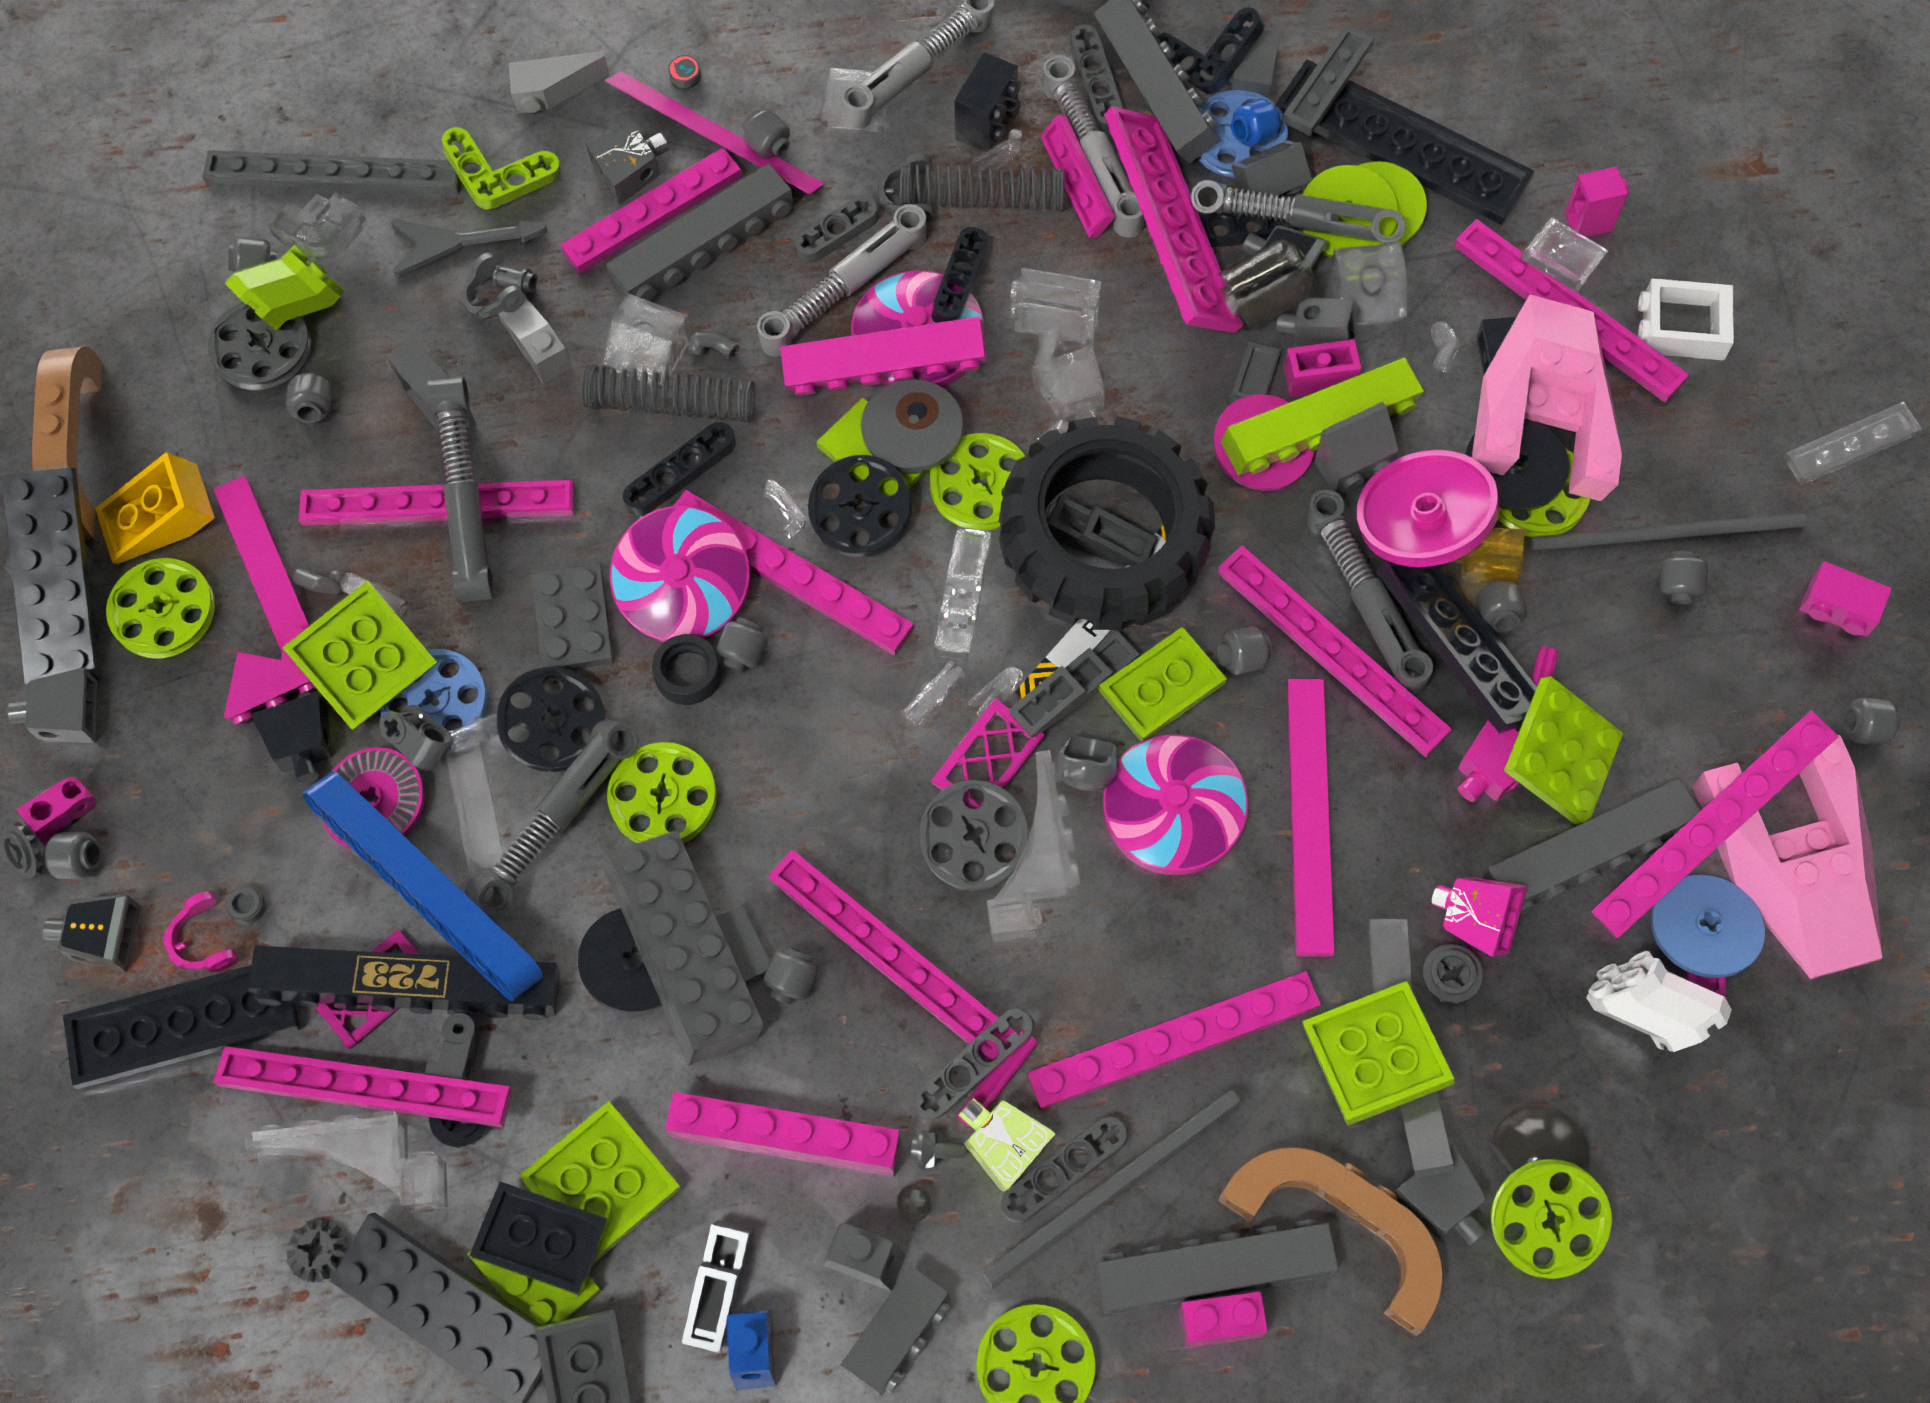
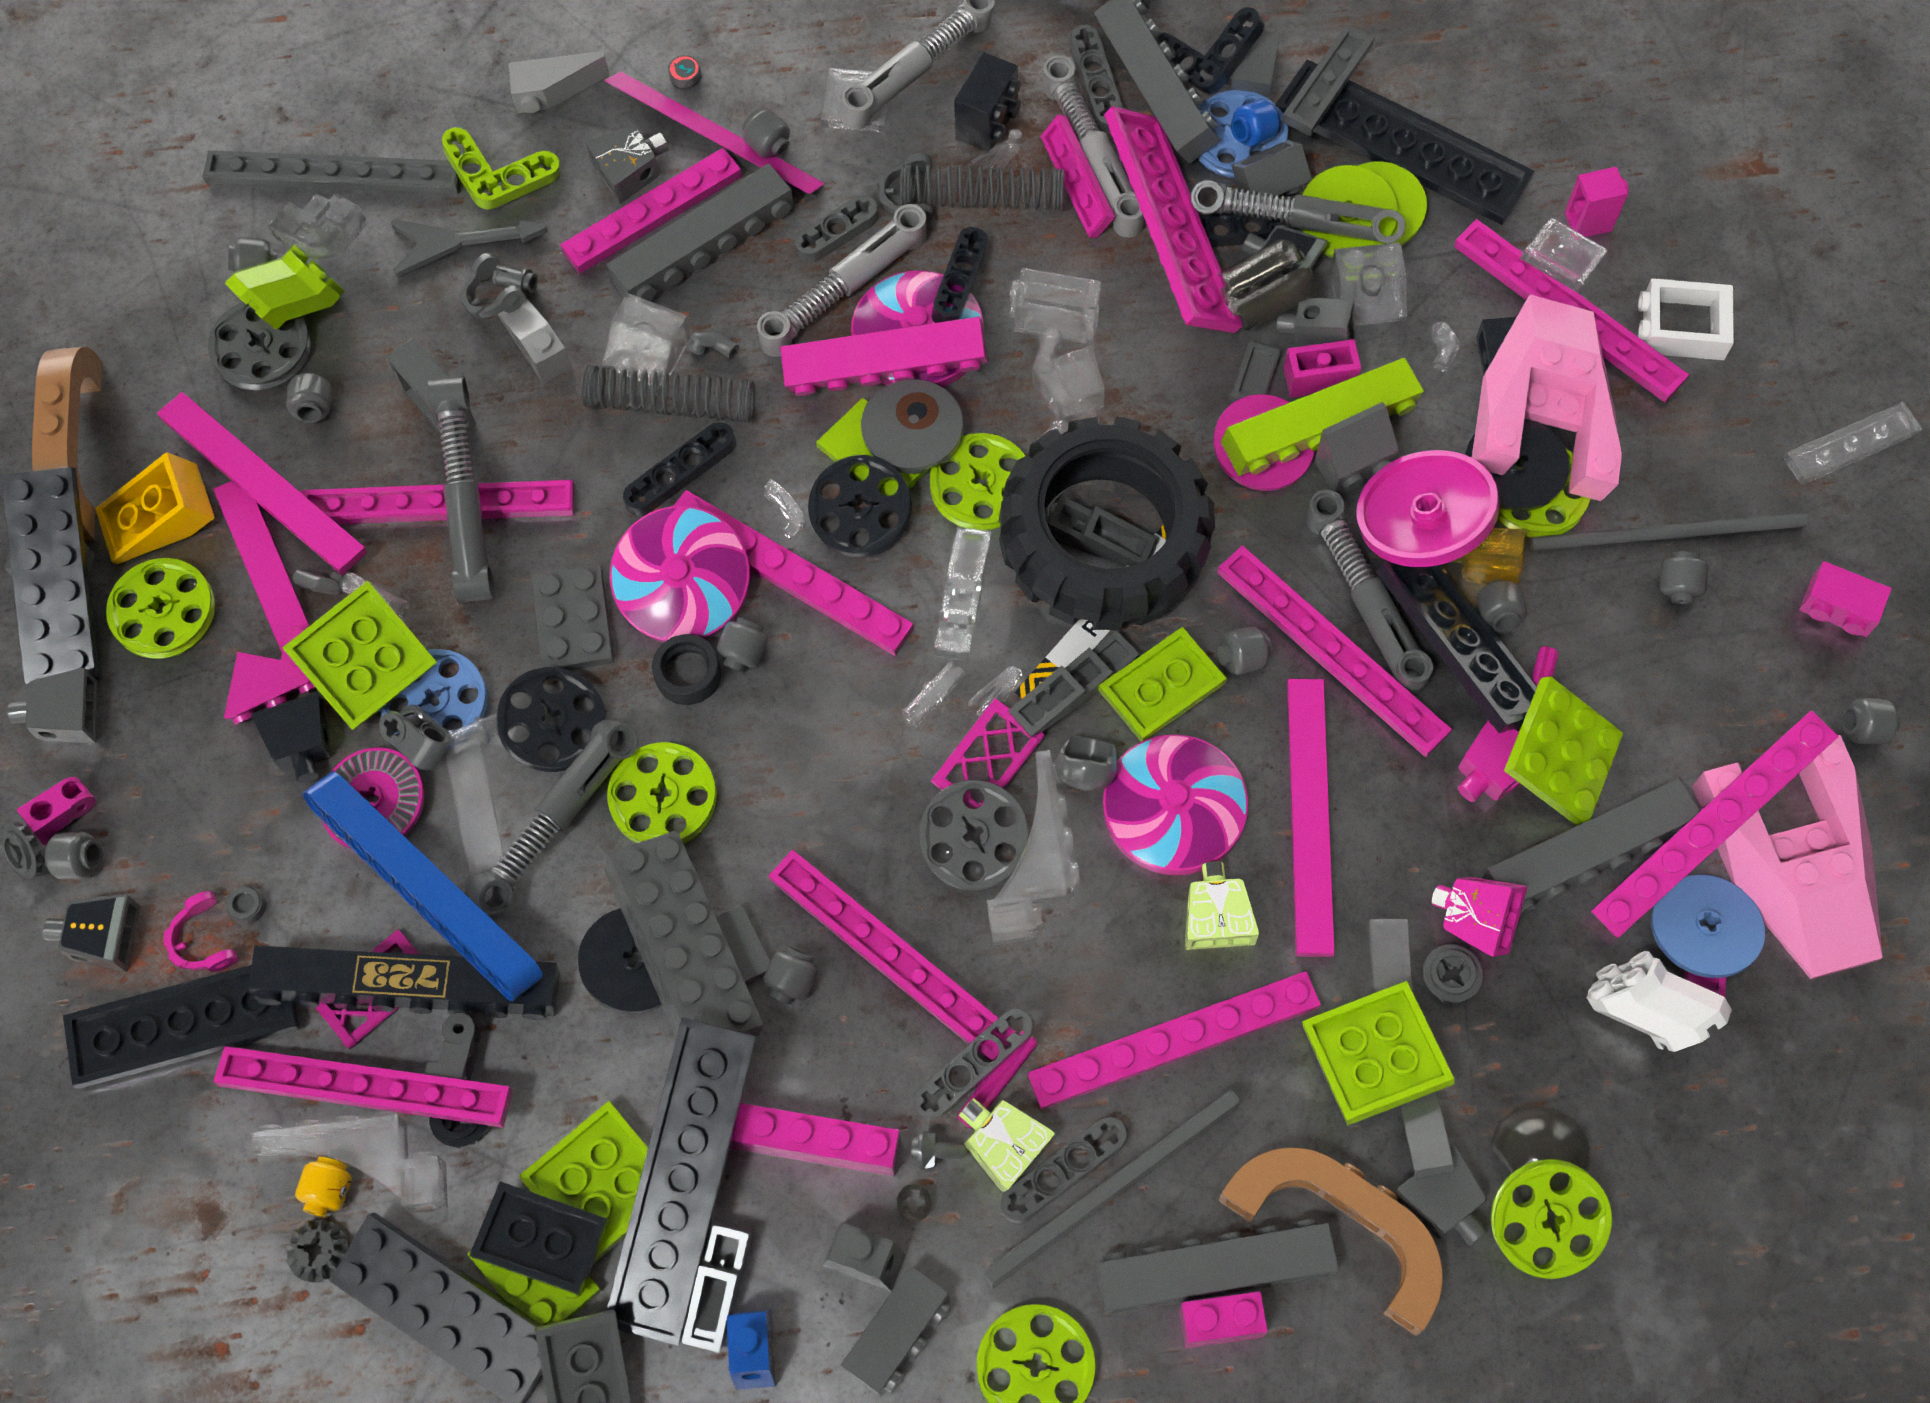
none -> dark pink tile [156,392,368,576]
none -> yellow head [295,1157,352,1217]
none -> plate [607,1017,758,1345]
none -> yellowish green torso [1185,861,1259,950]

